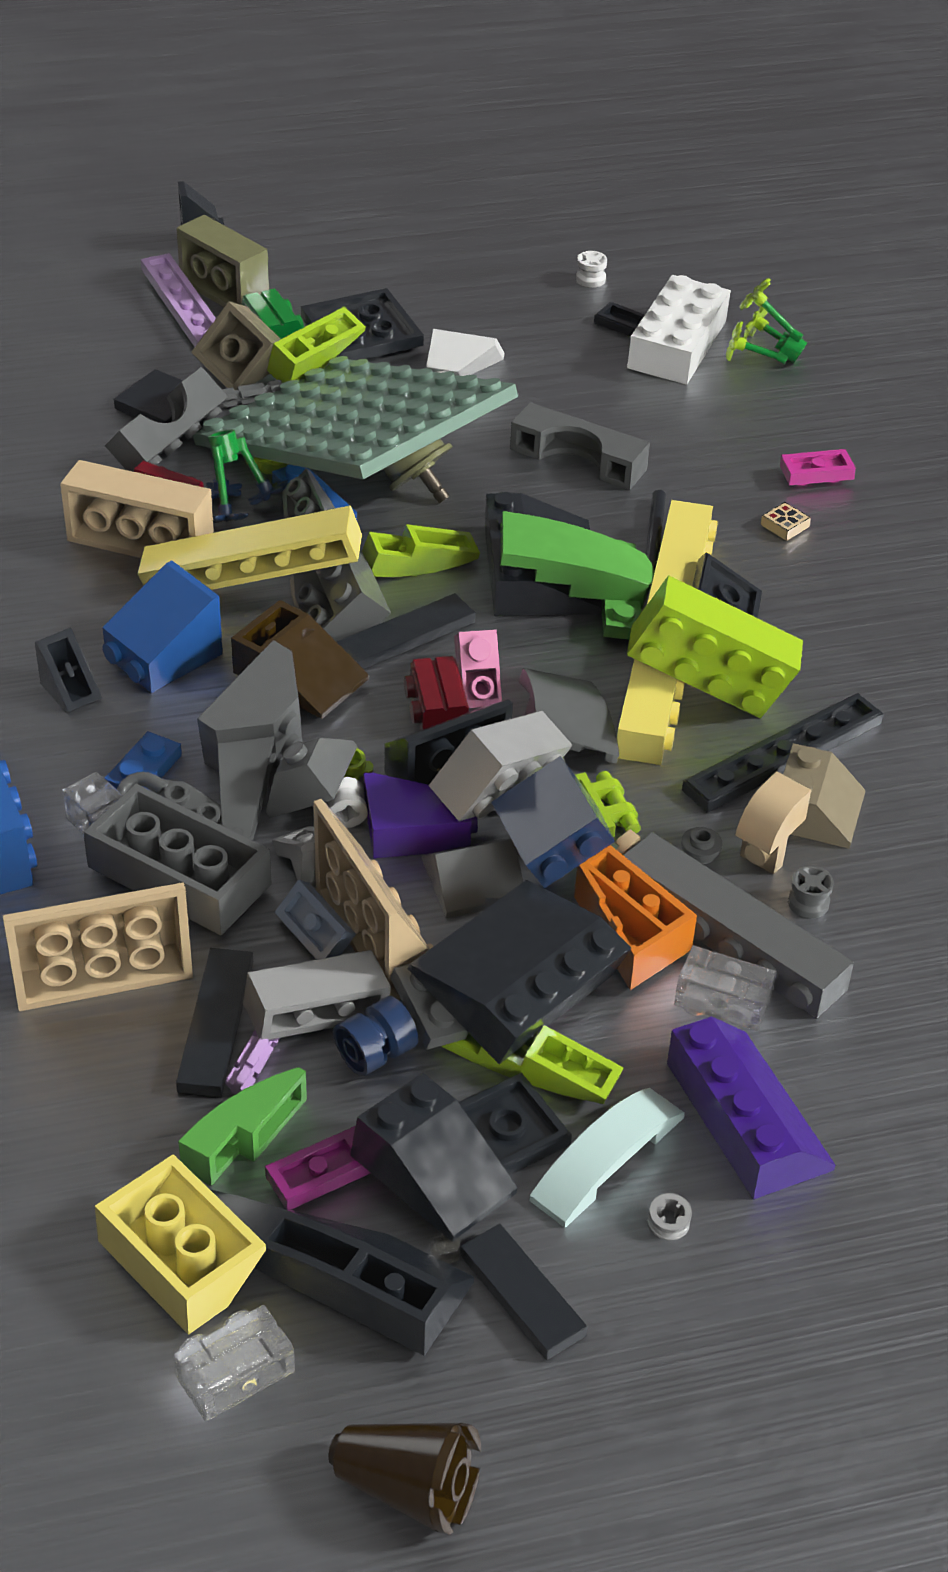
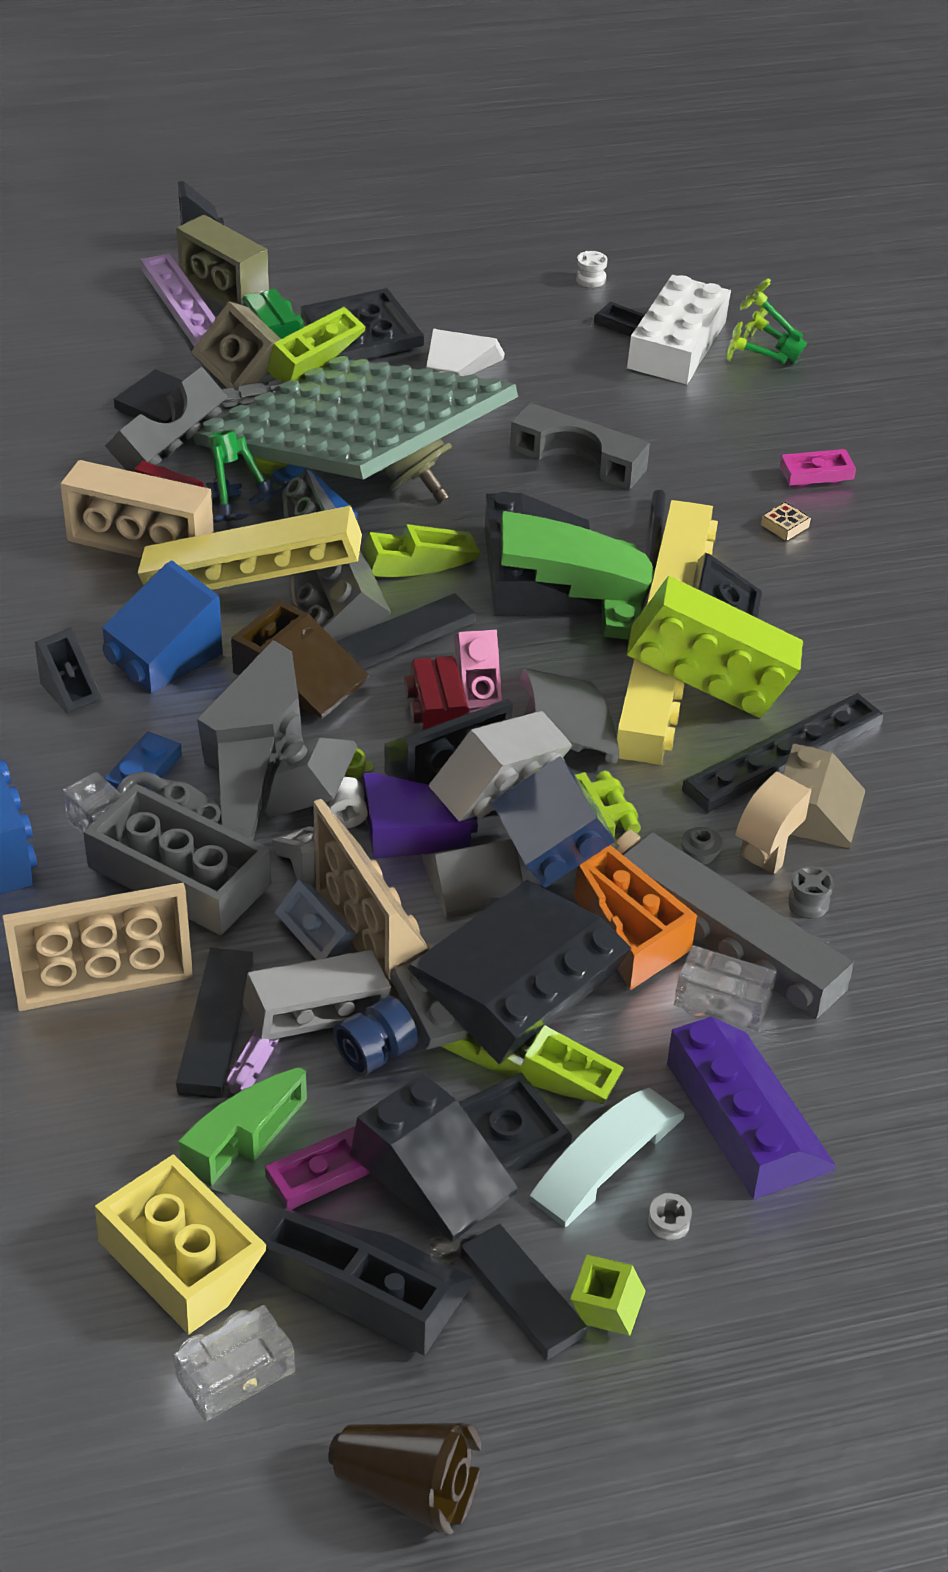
none -> lime brick [570,1254,646,1336]

